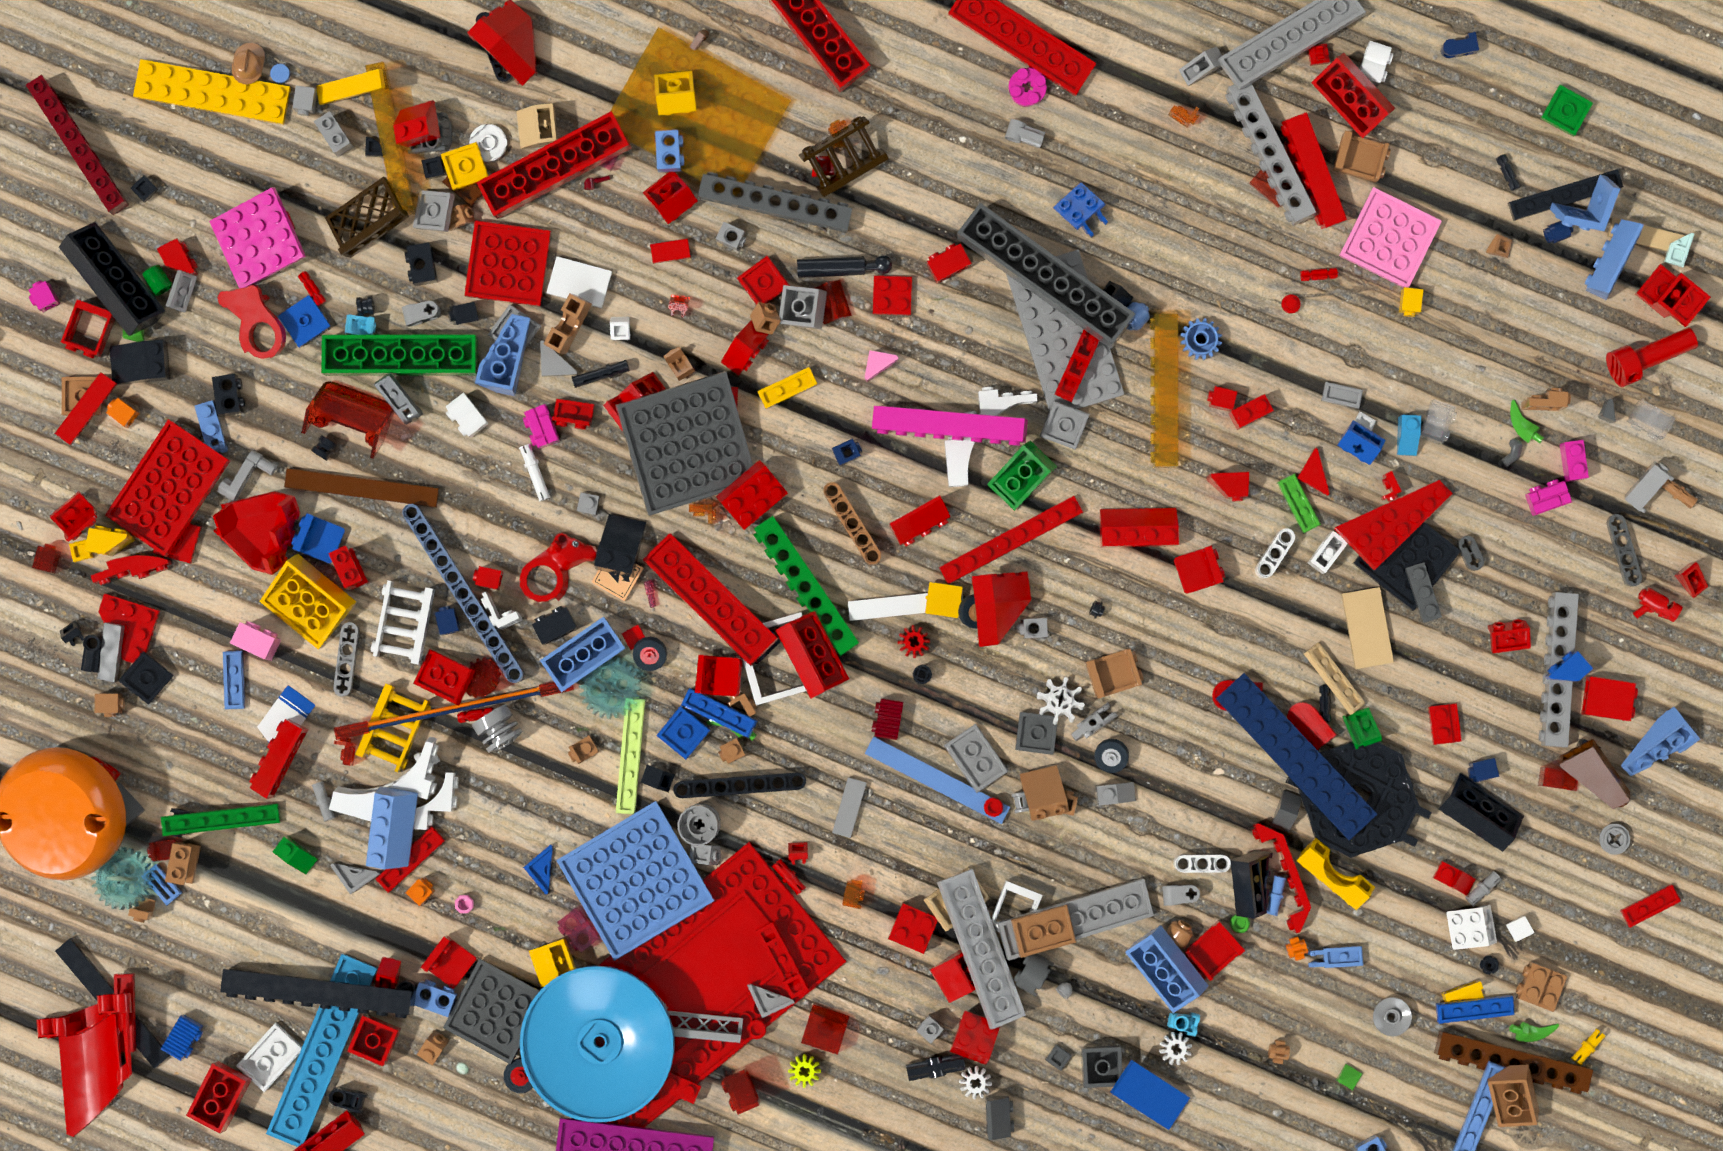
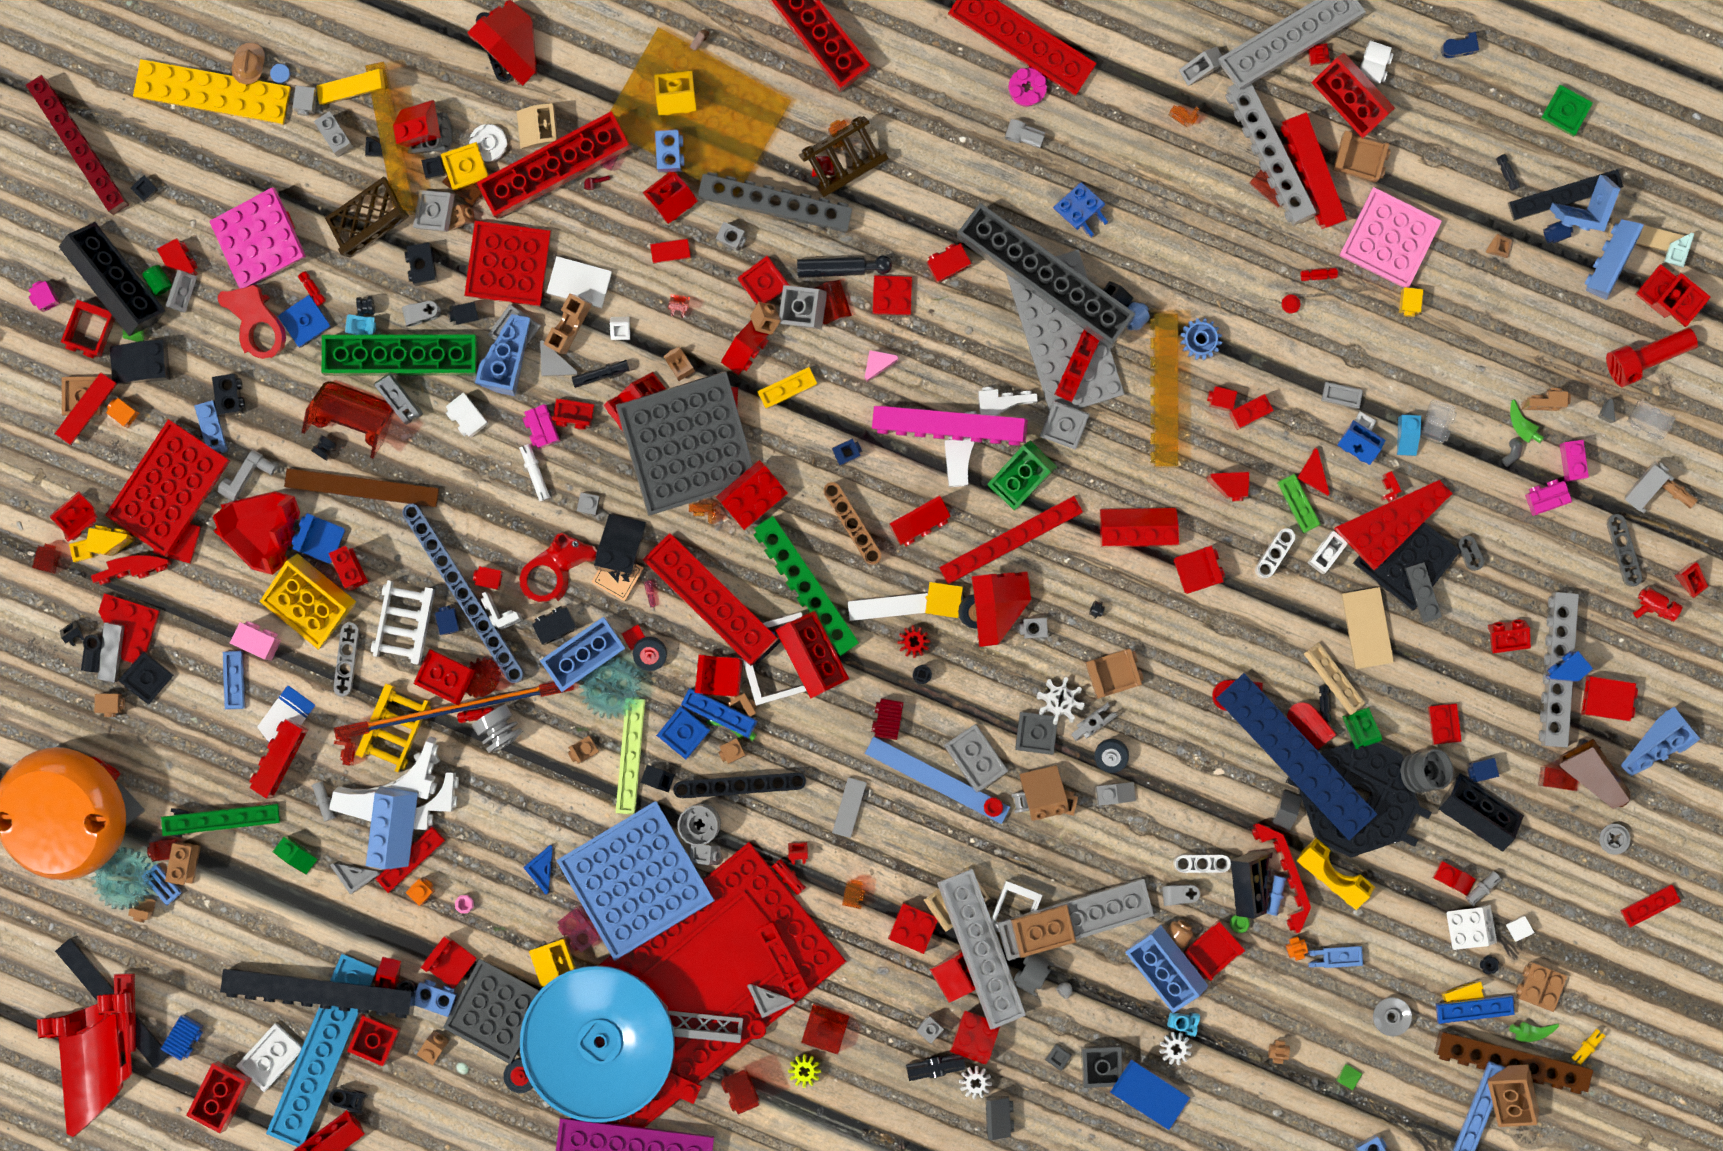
none -> dark grey wheel [1400,749,1453,793]

